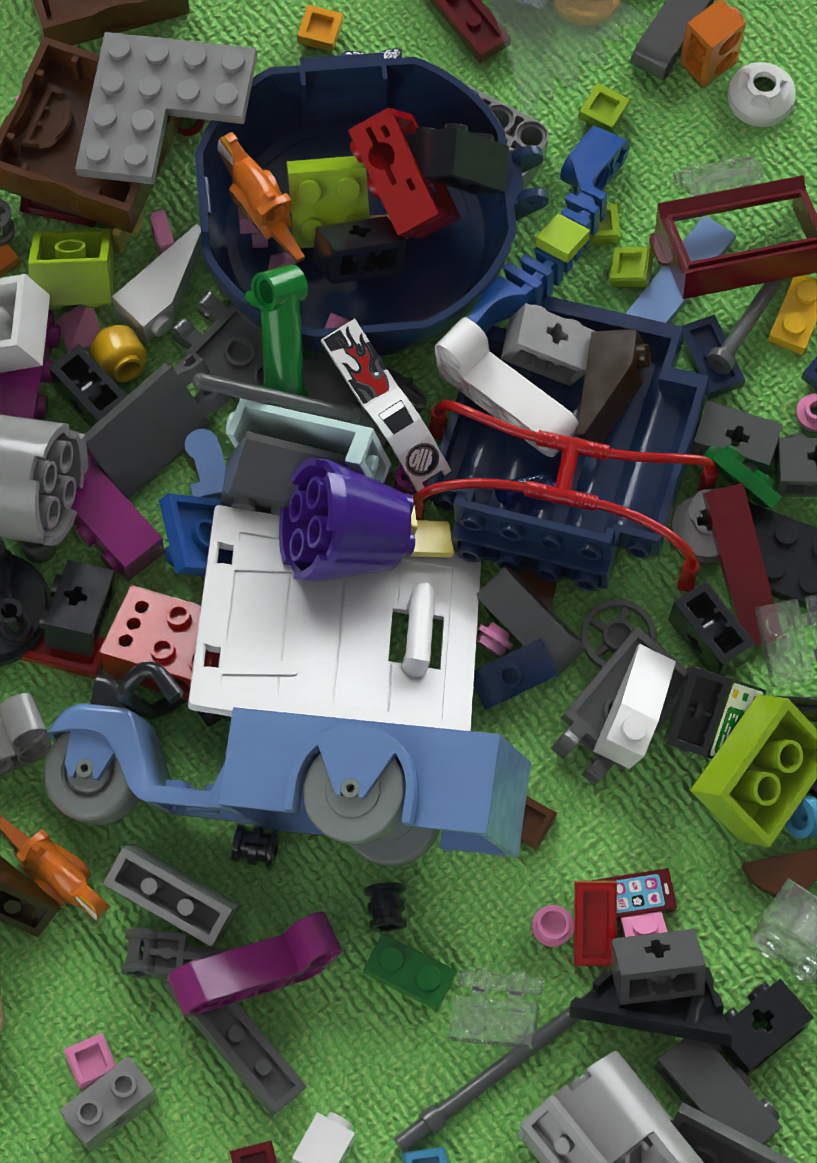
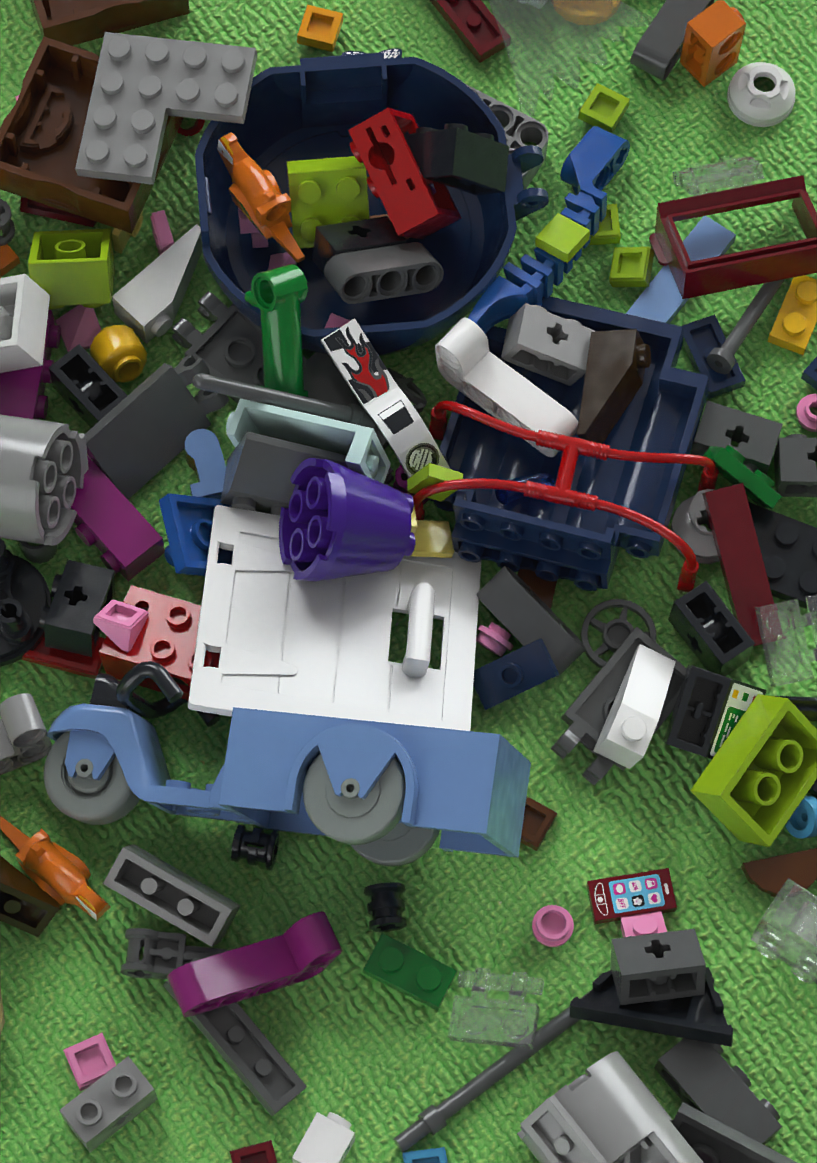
red tile [573,880,617,966] -> none
black brick [720,978,814,1076] -> none
none -> bright pink slope [93,599,149,652]
none -> dark grey beam [324,242,444,304]
none -> lime tile [407,463,463,502]

